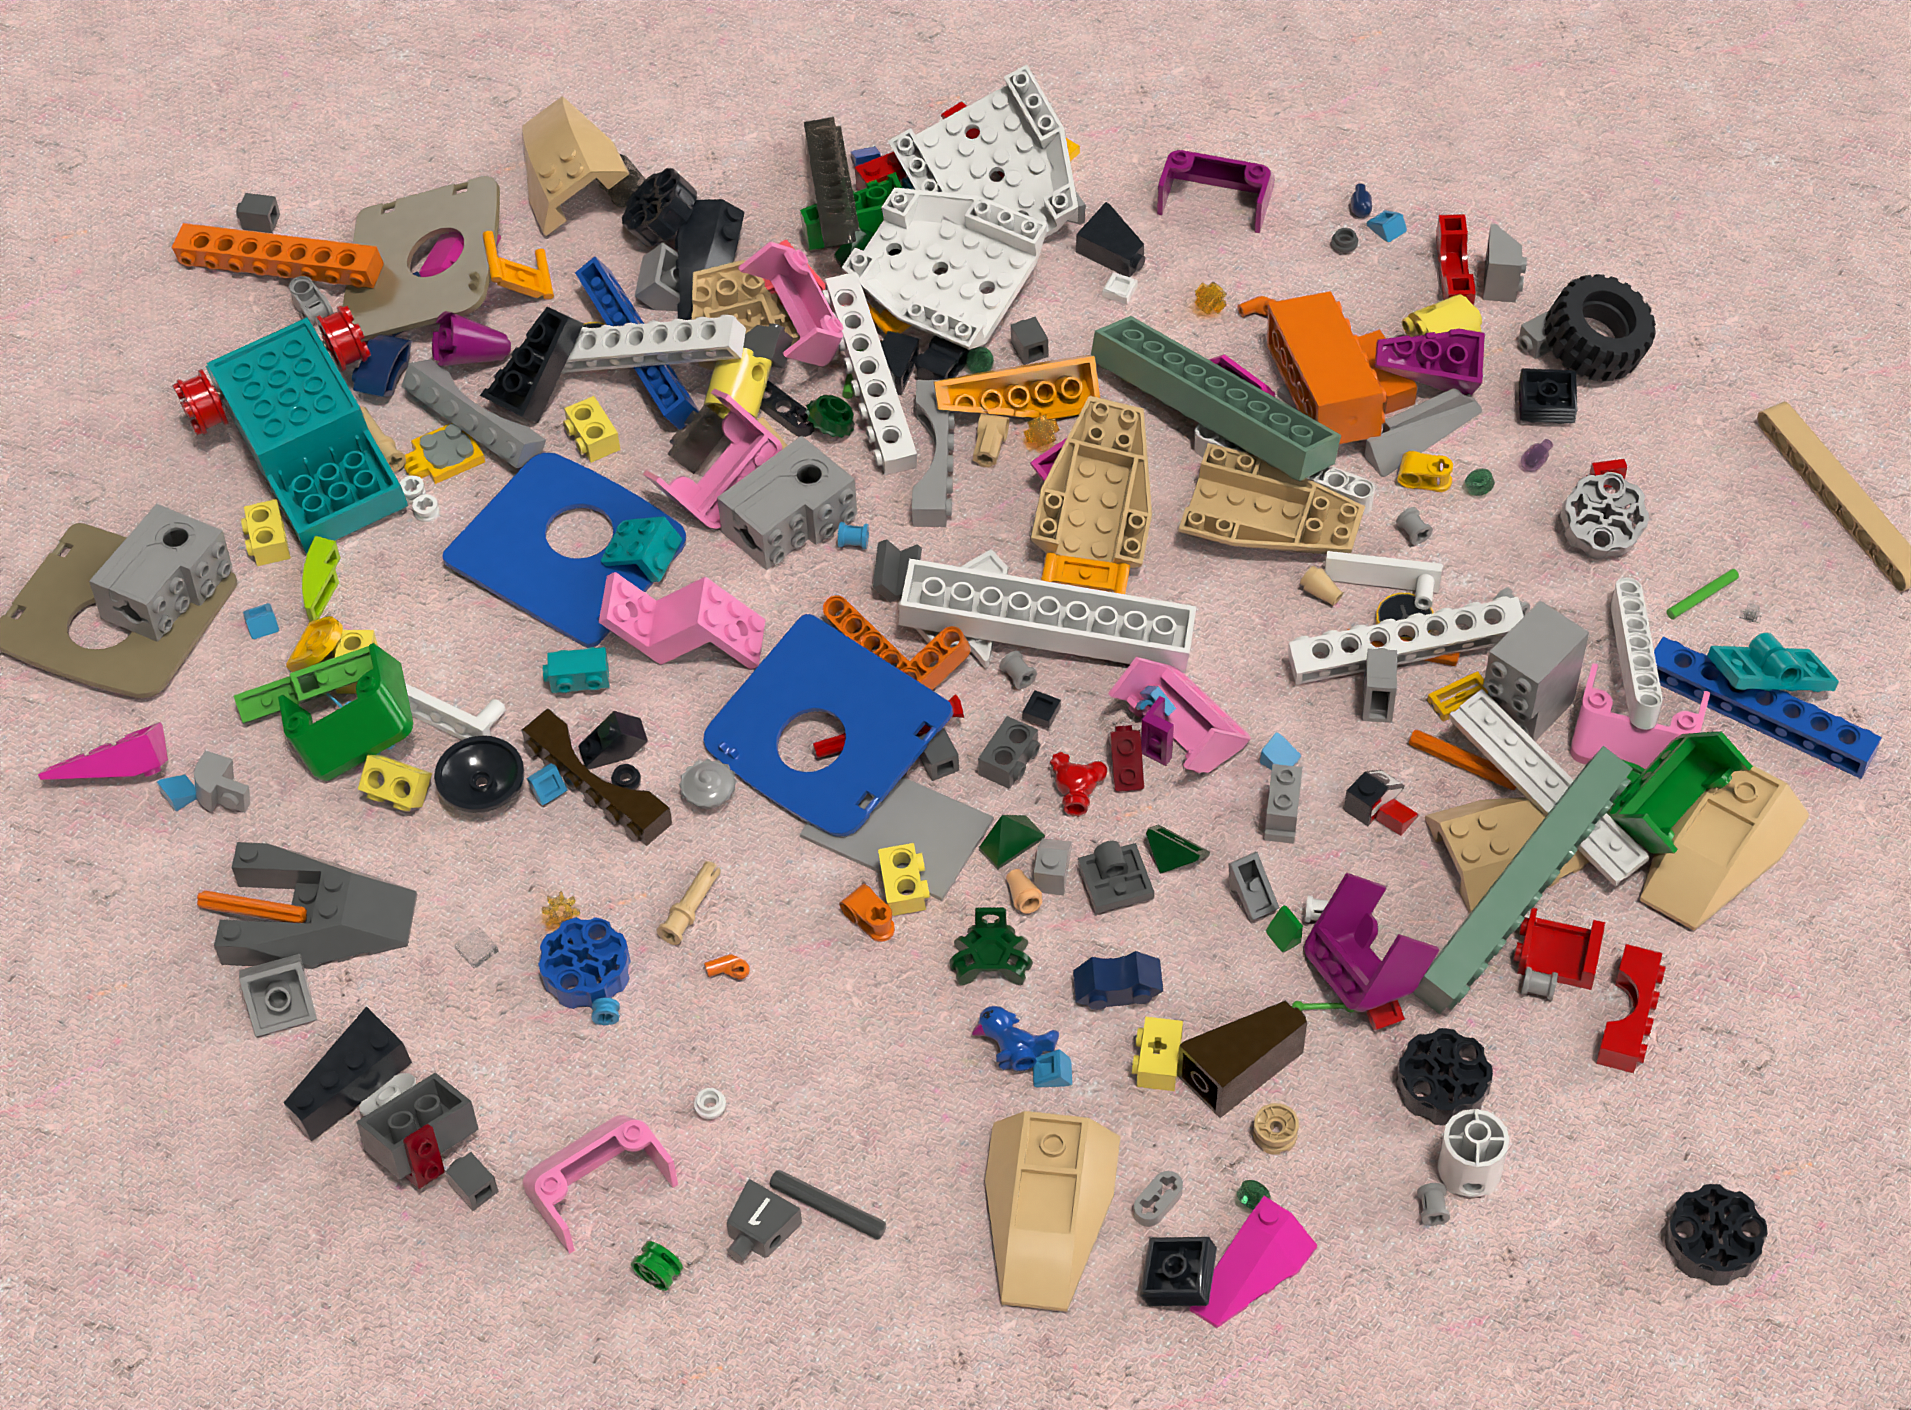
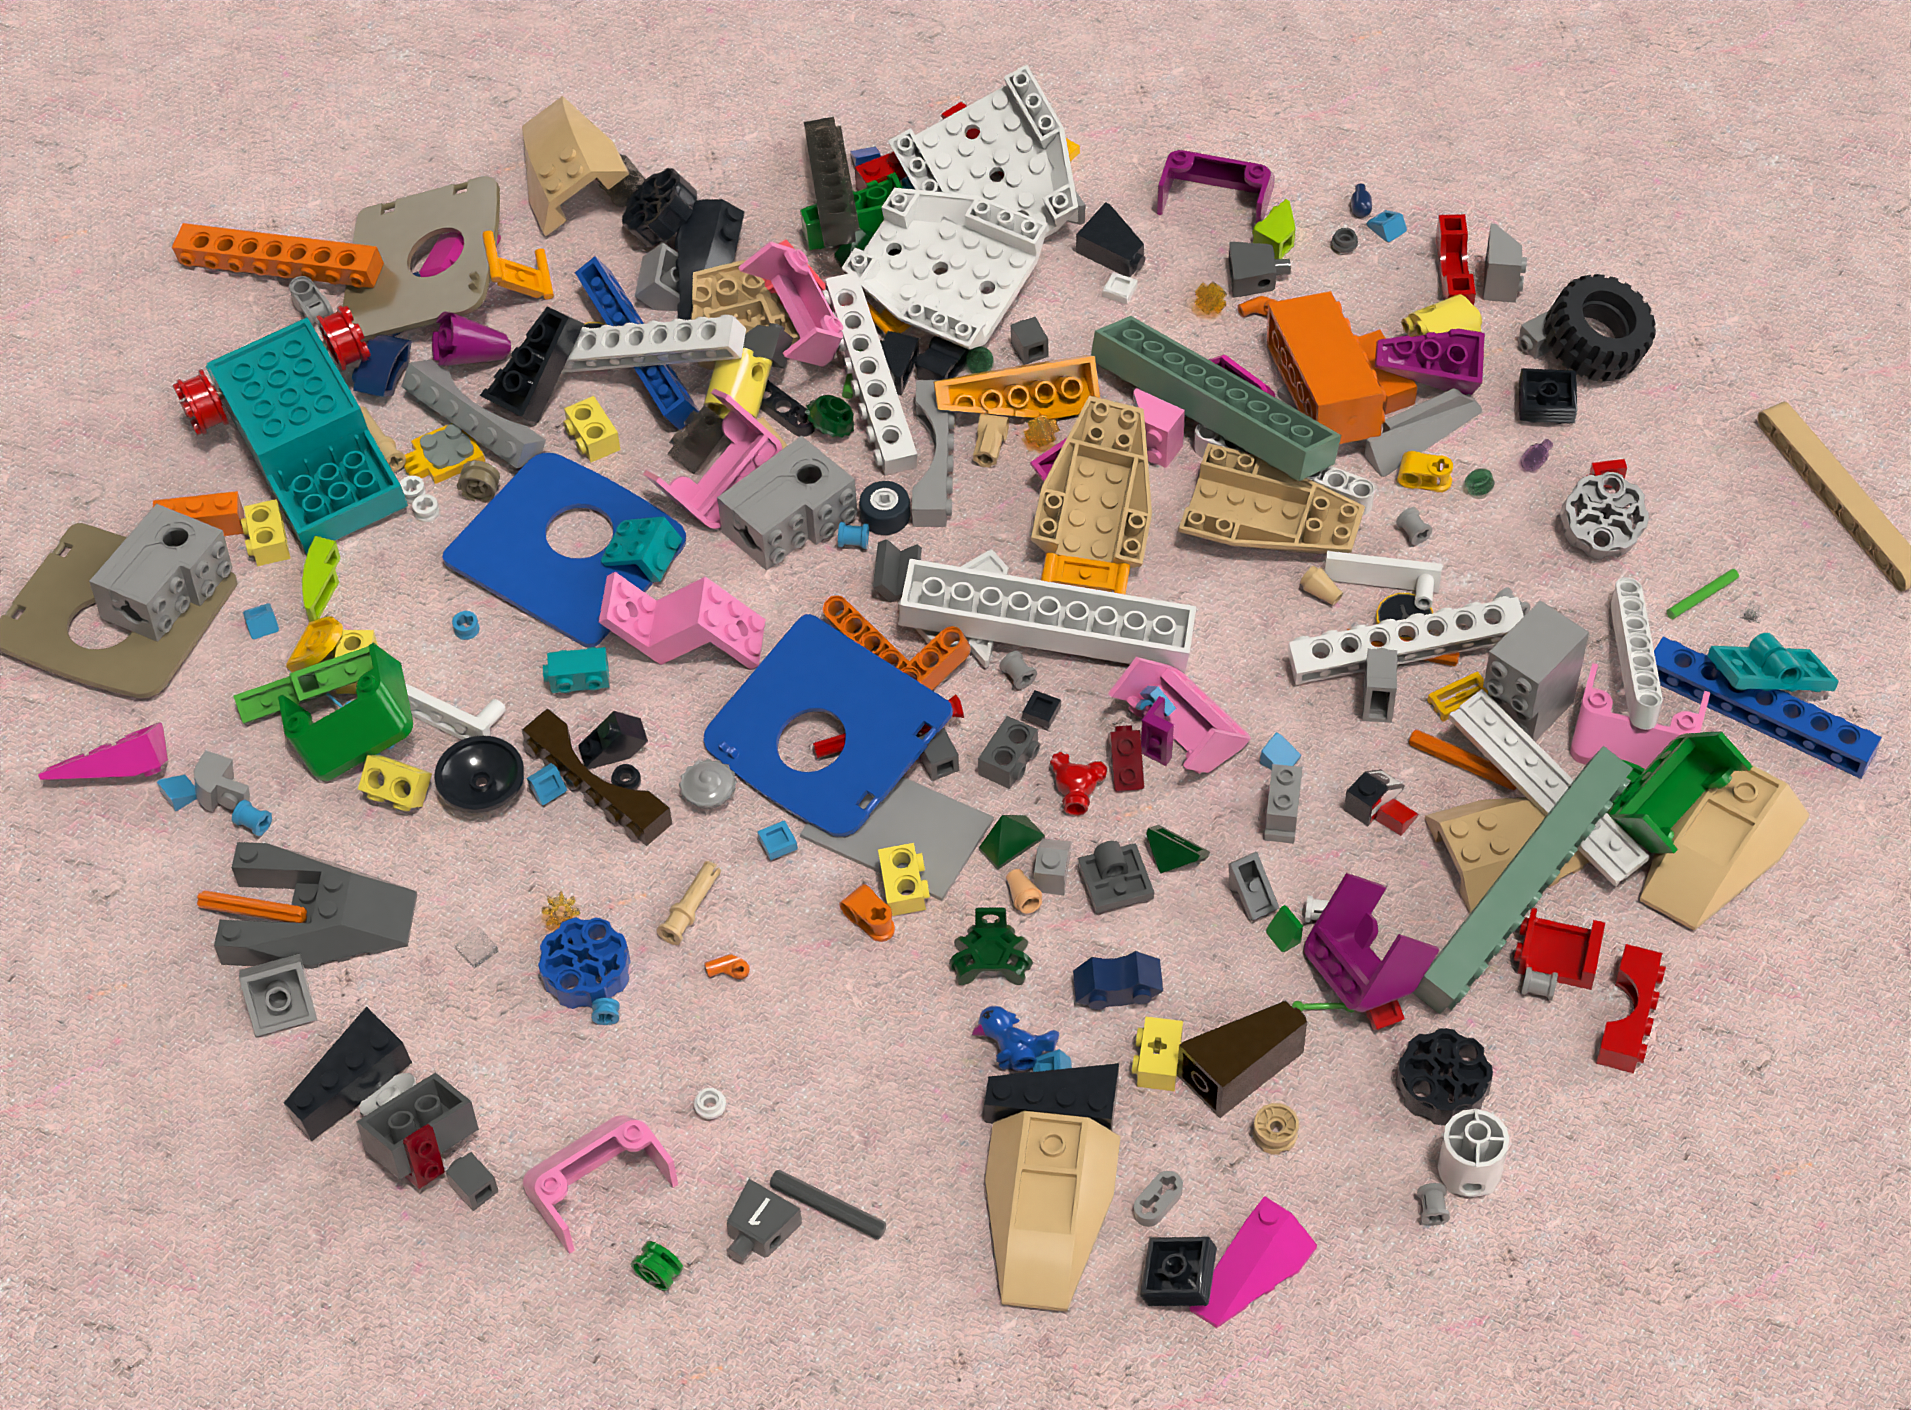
dark grey brick [236,193,280,234] -> none
clear green tile [1237,1180,1271,1210] -> none
black connector [1665,1184,1768,1286] -> none
none -> orange brick [153,491,244,536]
none -> dark azure bush [232,799,272,836]
none -> dark azure bush [452,611,480,640]
none -> dark tan wheel [457,460,500,503]
none -> dark azure plate [757,820,798,860]
none -> black wheel [859,481,910,535]
none -> black wedge [984,1063,1119,1131]
none -> bright pink slope [1133,388,1185,468]
none -> dark grey torso [1228,242,1291,298]
none -> lime slope [1252,199,1296,259]

